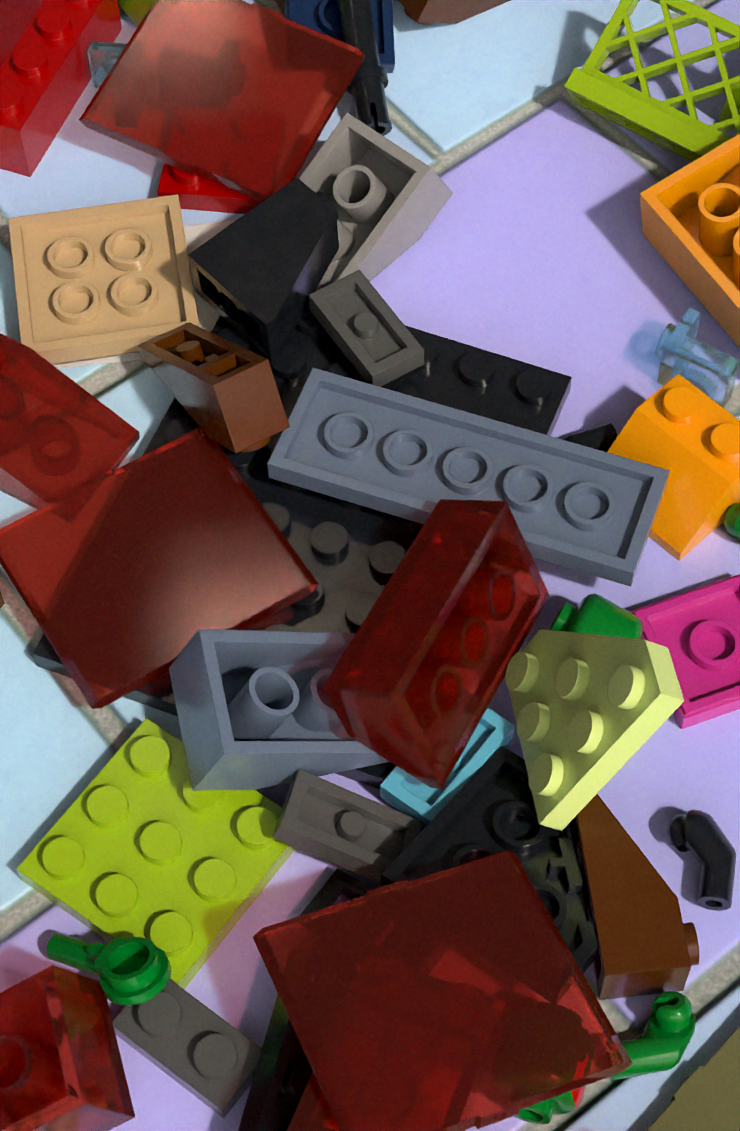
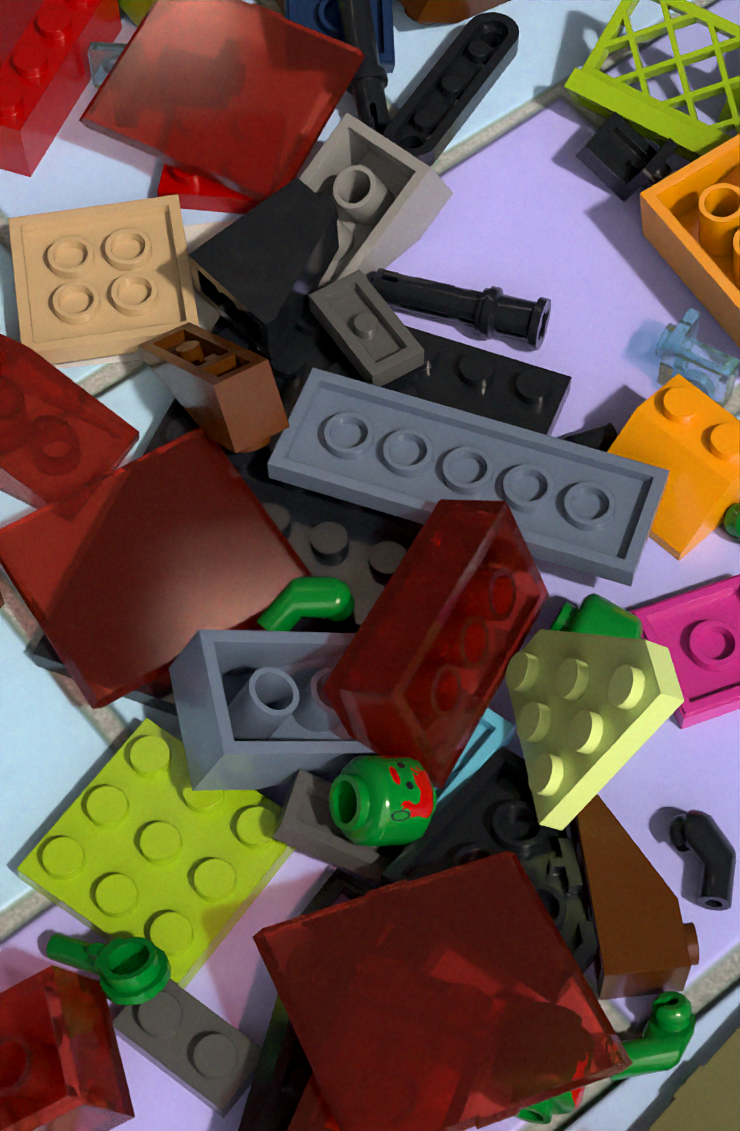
none -> green arm [256,576,355,631]
none -> green head [329,755,437,847]
none -> black pin [372,268,551,351]
none -> black plate [383,12,519,166]
none -> black bracket [575,112,678,202]

